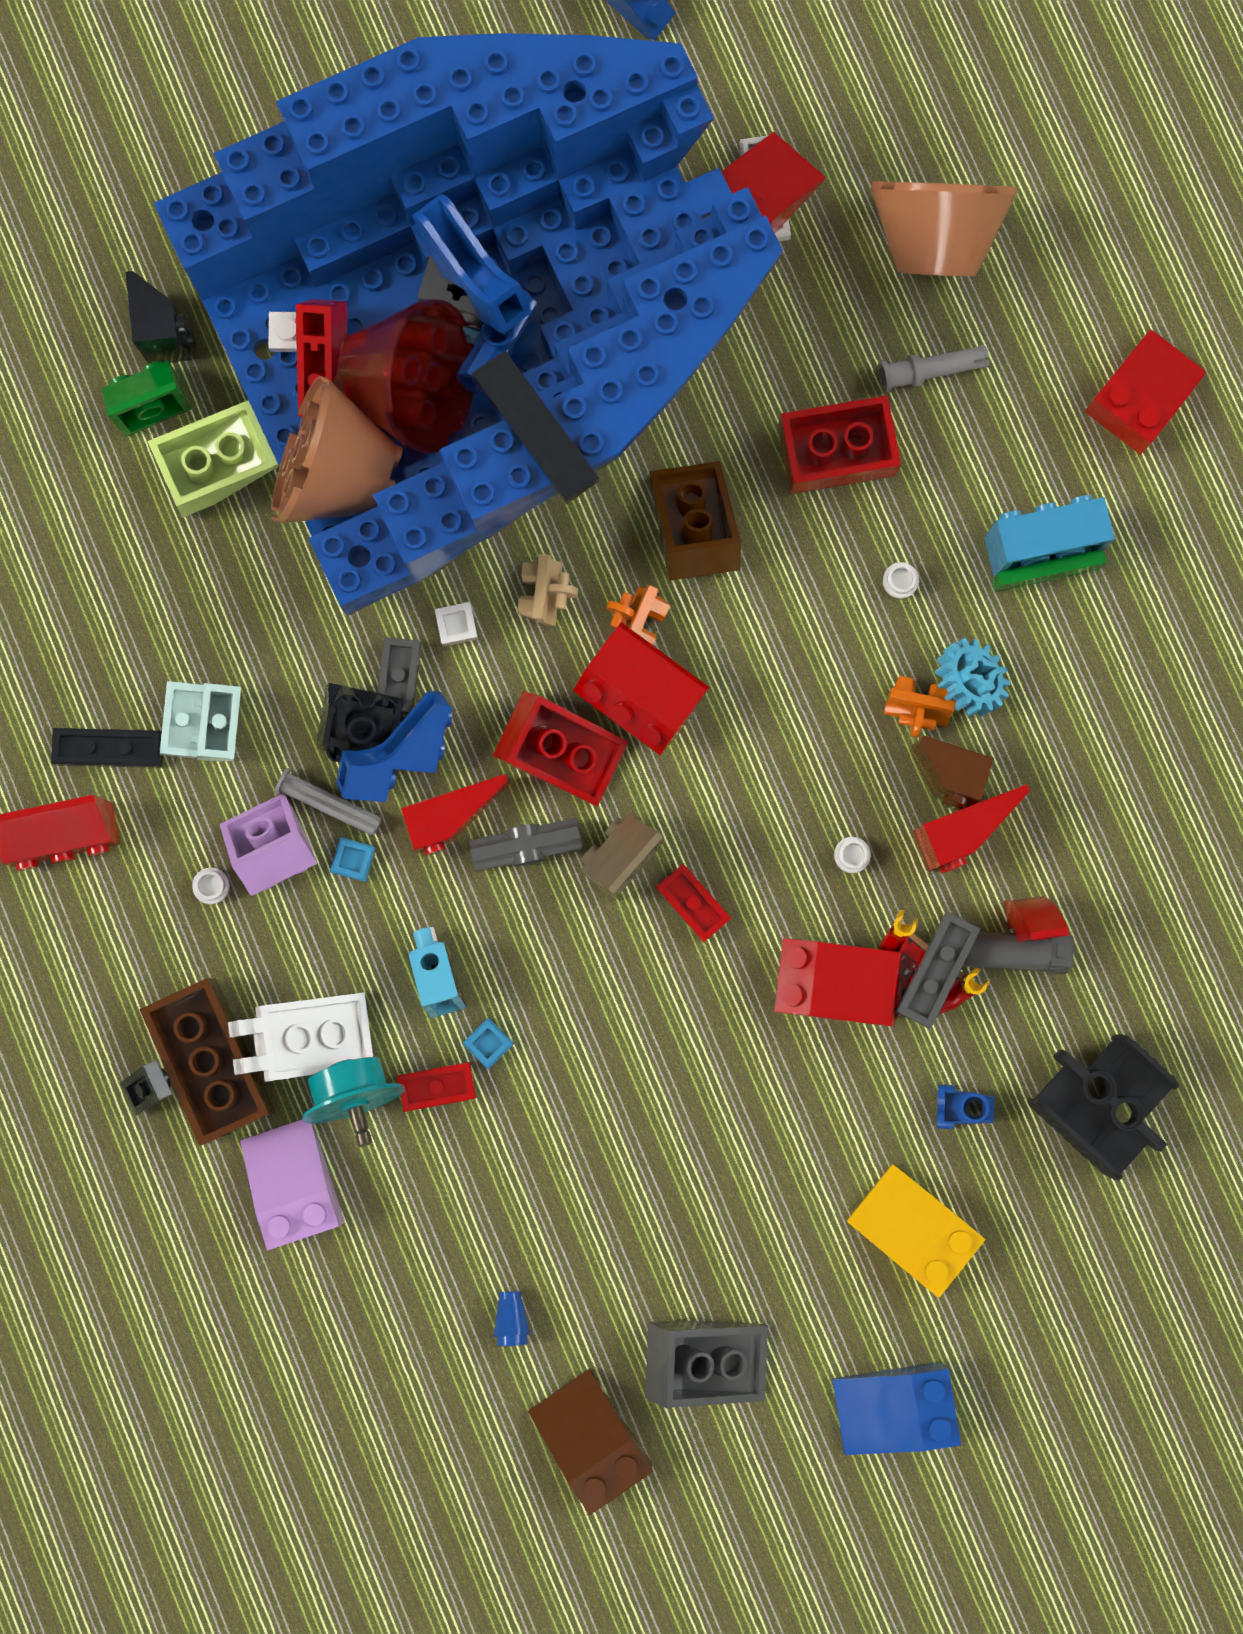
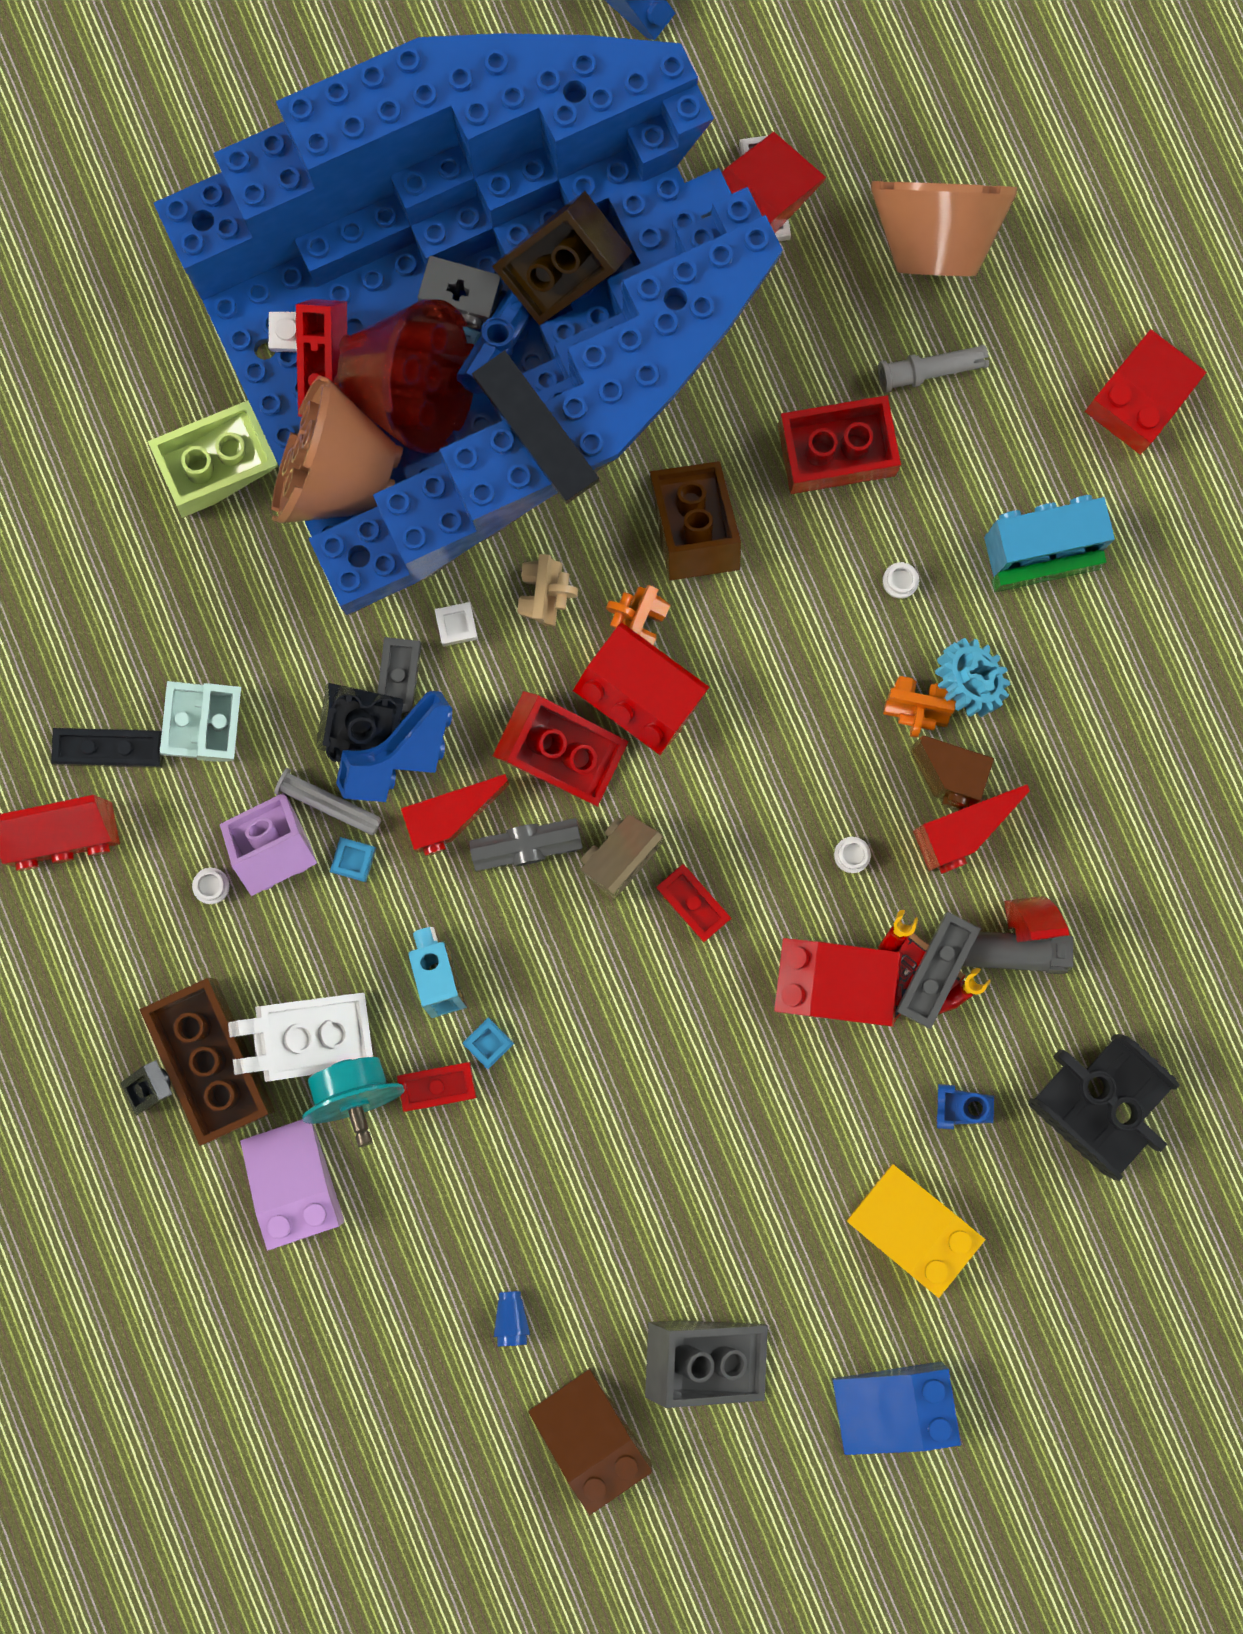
green slope [102,361,192,437] -> none
black slope [125,271,195,364] -> none
blue arch [412,193,532,334] -> none
none -> dark brown slope [492,191,632,326]

